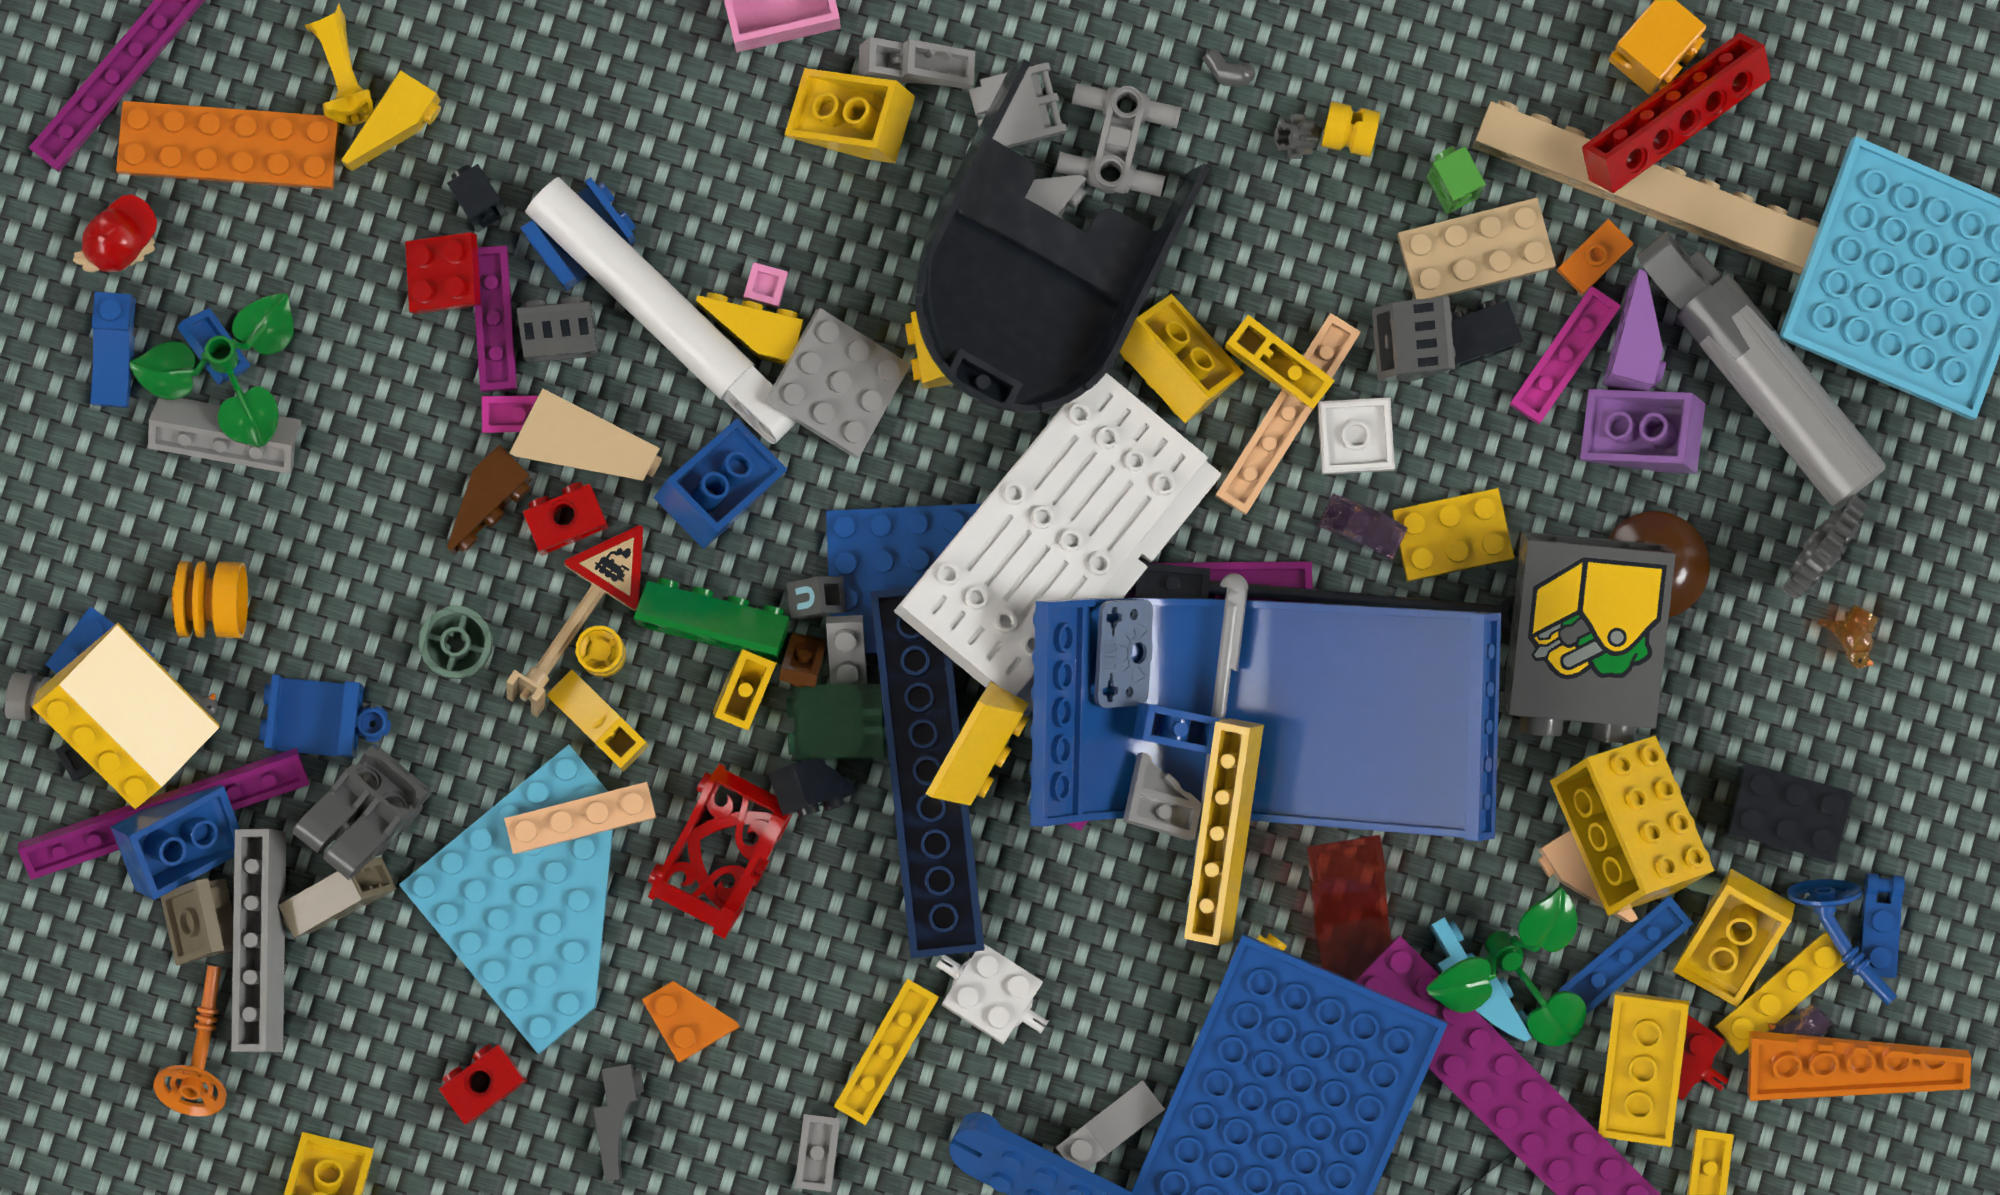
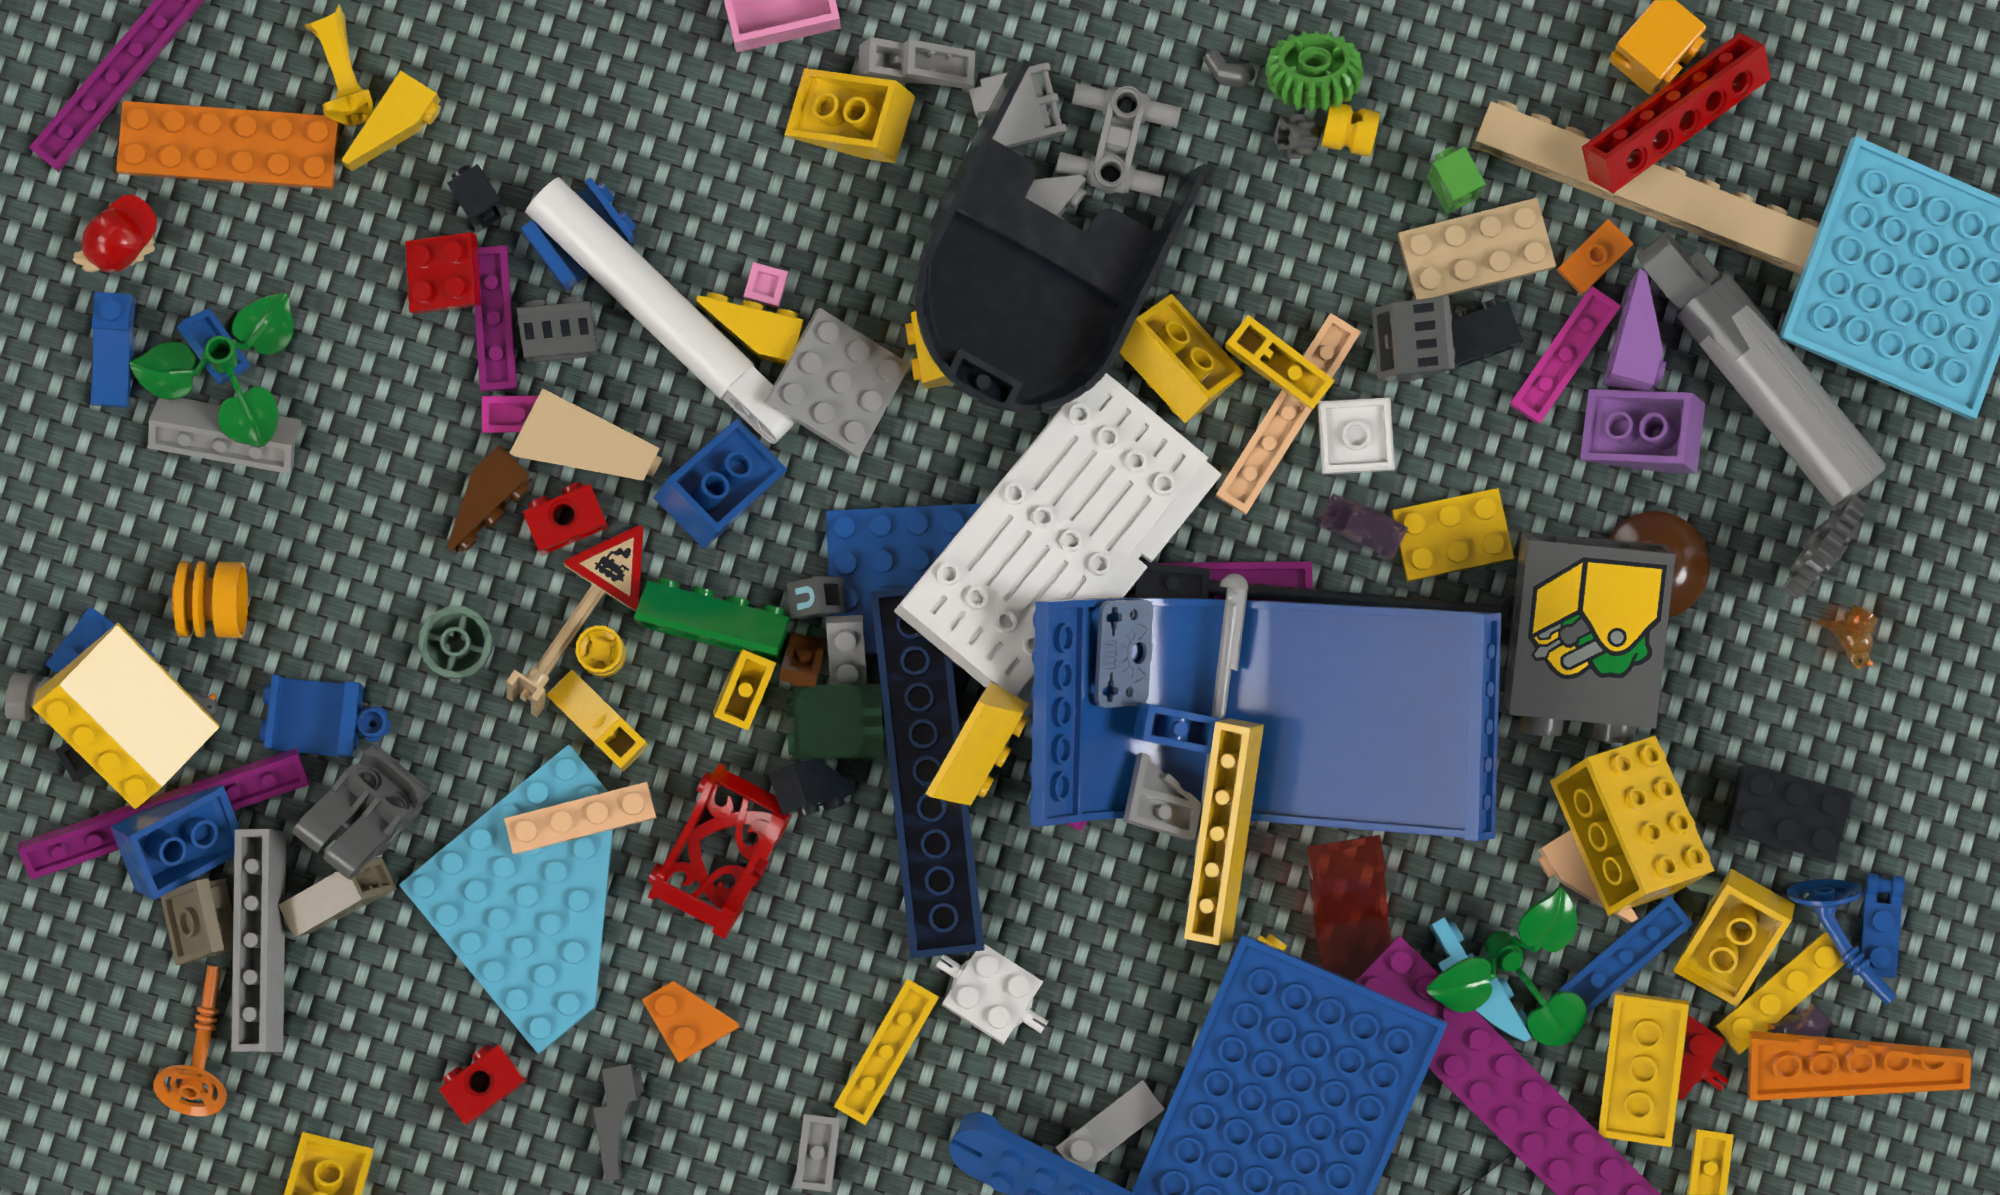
none -> bright green gear [1266,30,1363,113]

